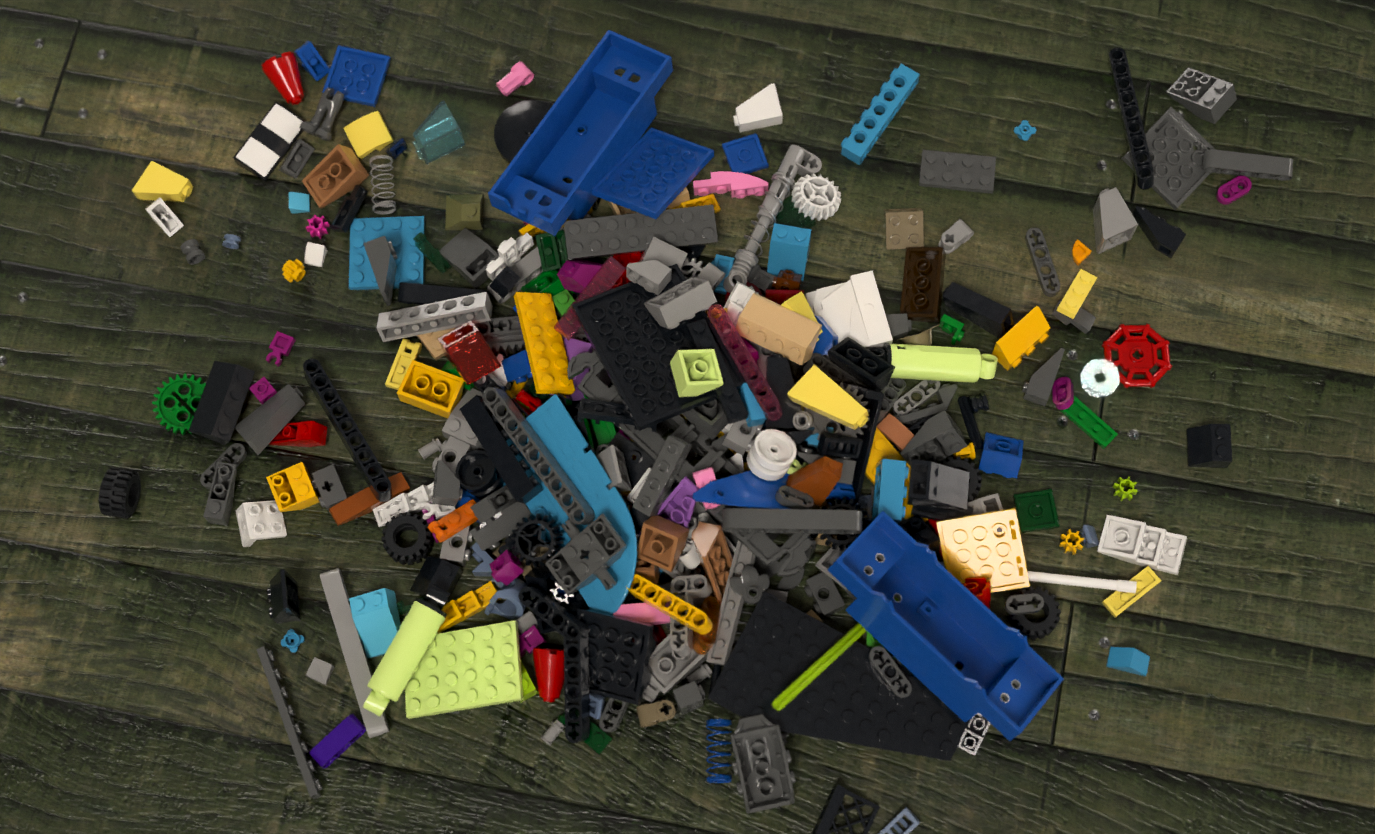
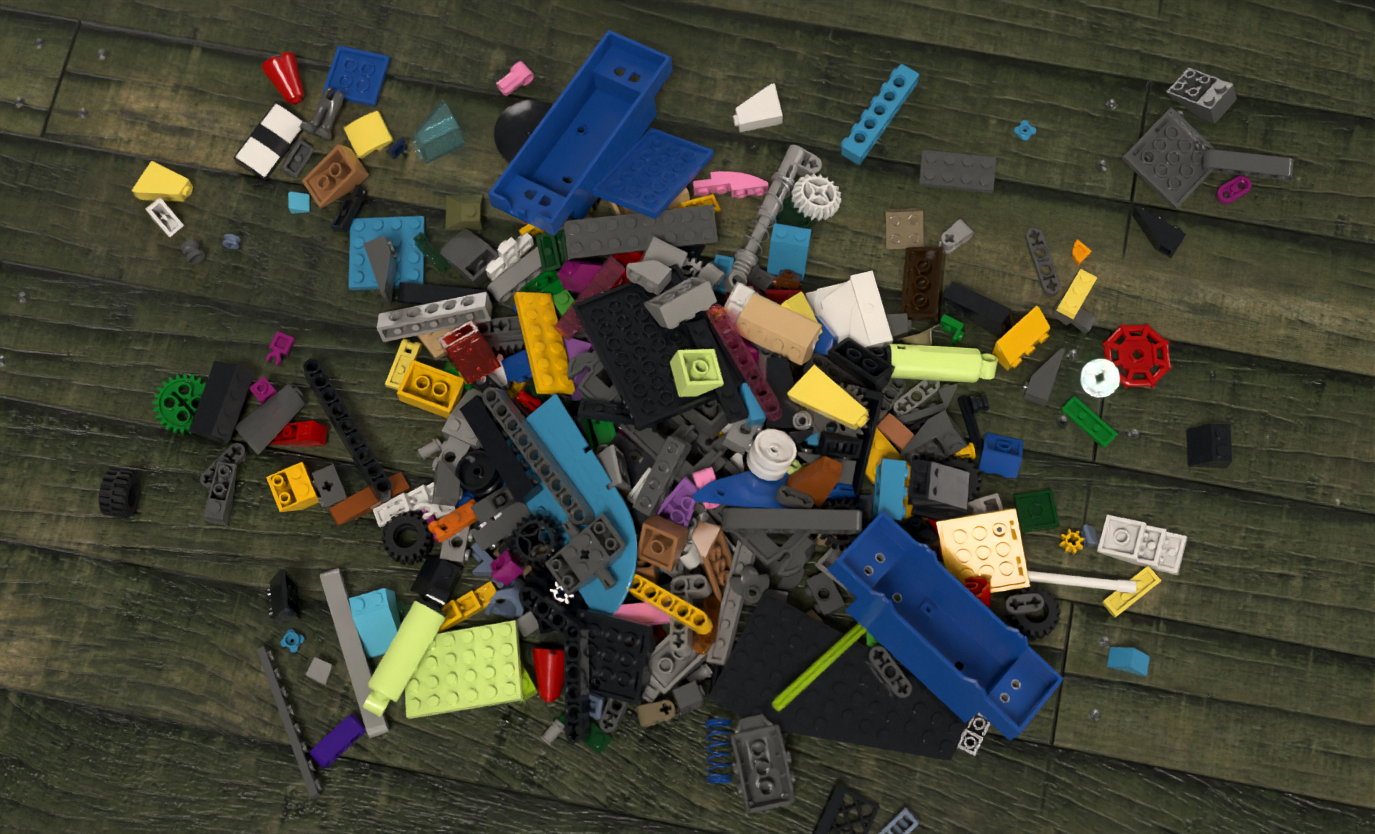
white bracket [236,500,287,547] -> none
yellow gear [282,259,306,283] -> none
blue slope [294,41,330,81] -> none
white slope [304,242,327,267] -> none
dark pink gear [306,215,330,239] -> none
light grey piece [369,155,396,215] -> none
black brick [489,266,521,299] -> none
magenta plate [519,625,547,658] -> none
blue plate [722,133,768,174] -> none
magenta plate [1052,377,1074,410] -> none
light grey slope [1093,187,1138,254] -> none
black beam [1109,47,1154,189] -> none
lime gear [1113,476,1138,501] -> none

